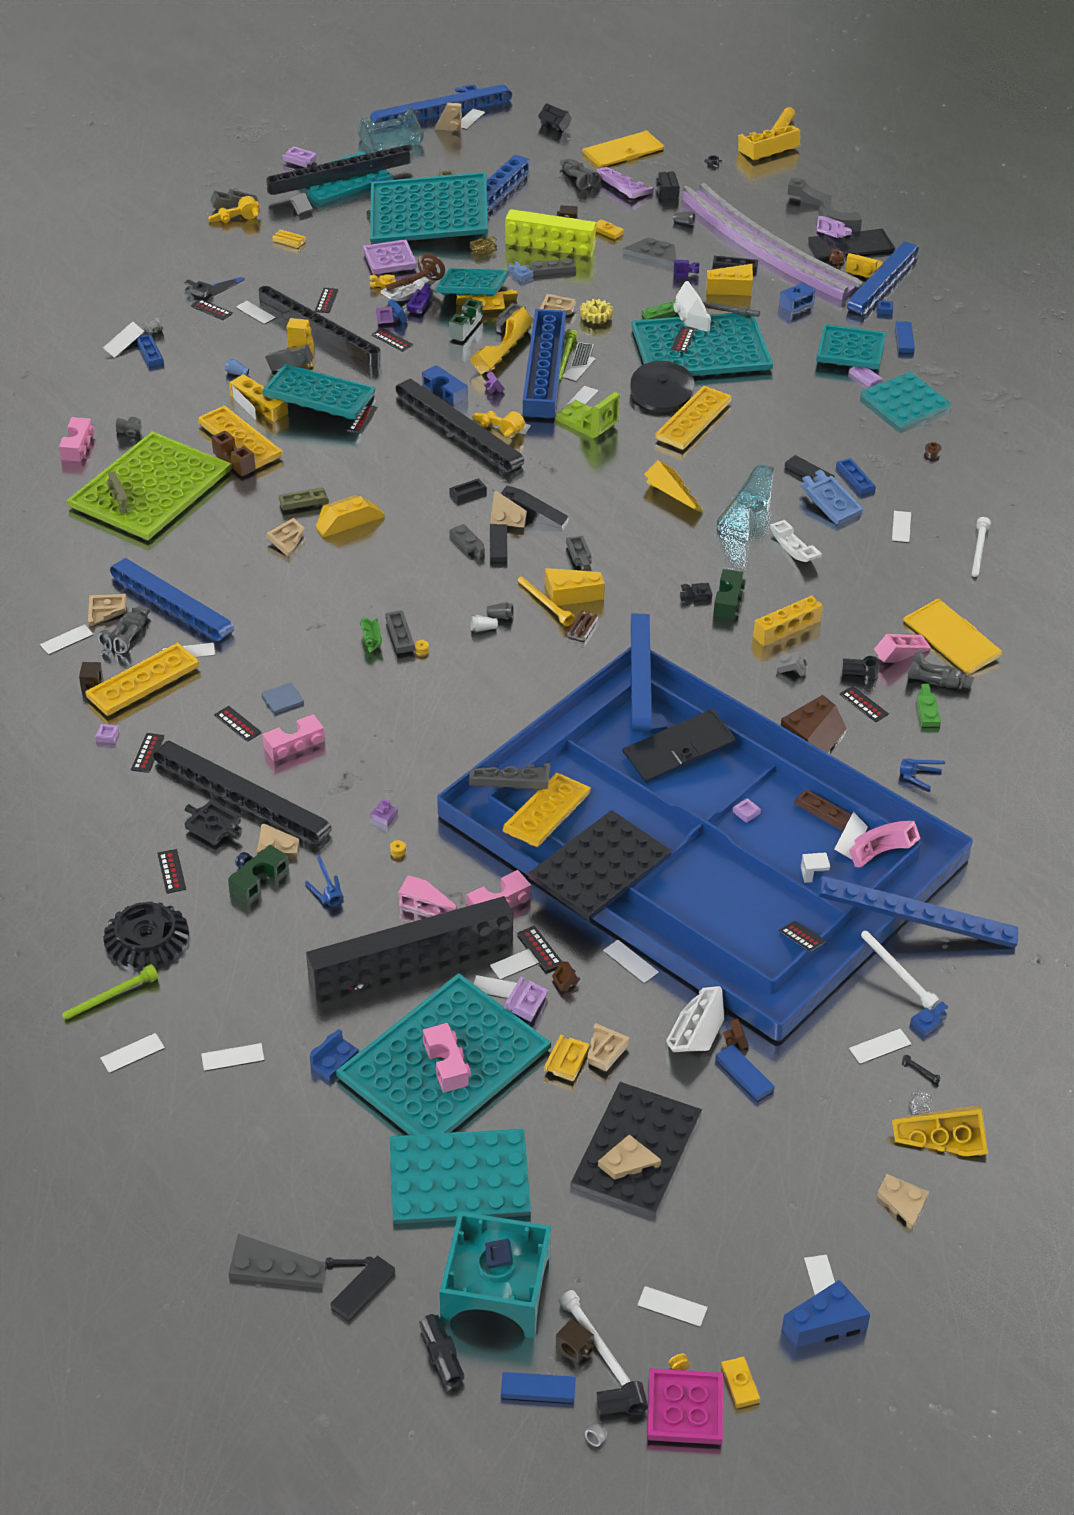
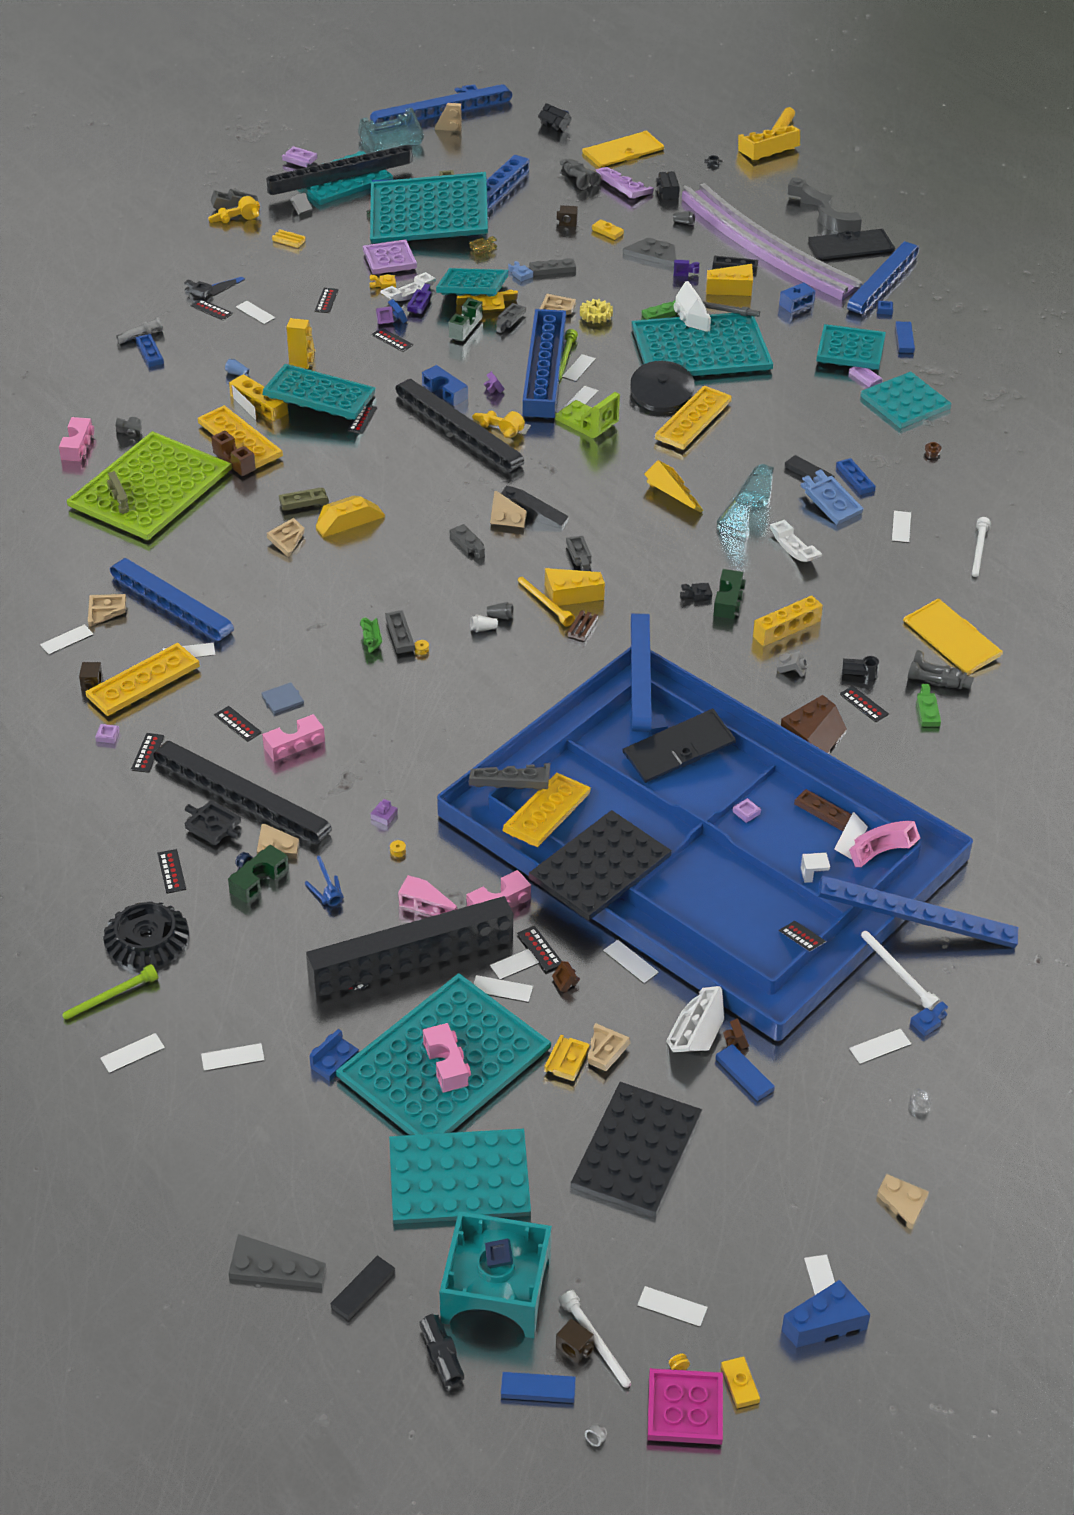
dark grey piece [97,605,150,654] -> none
white sticker [103,322,144,358] -> none
black beam [258,286,381,367] -> none
dark grey slope [265,344,314,371] -> none
black hinge [325,1256,374,1266] -> none
reddish brown dish [385,253,445,291] -> none
black tile [449,478,487,502] -> none
white sticker [462,109,485,129] -> none
yellow arch [469,307,534,374] -> none
black tile [490,524,508,562] -> none
lavender plate [504,976,548,1022] -> none
neon yellow brick [505,209,596,257] -> none
sticker [571,342,593,367] -> none
black piece [596,1381,648,1415] -> none
tan wing [598,1135,661,1179] -> none
black sticker [671,326,695,353] -> none
lavender hinge [817,216,852,238] -> none
reddish brown animal [829,249,846,265] -> none
yellow bracket [845,253,883,278] -> none
bright pink slope [874,634,931,663] -> none
yellow wedge [892,1105,988,1156] -> none
blue plant [900,758,945,790] -> none
black hinge [902,1055,941,1083] -> none

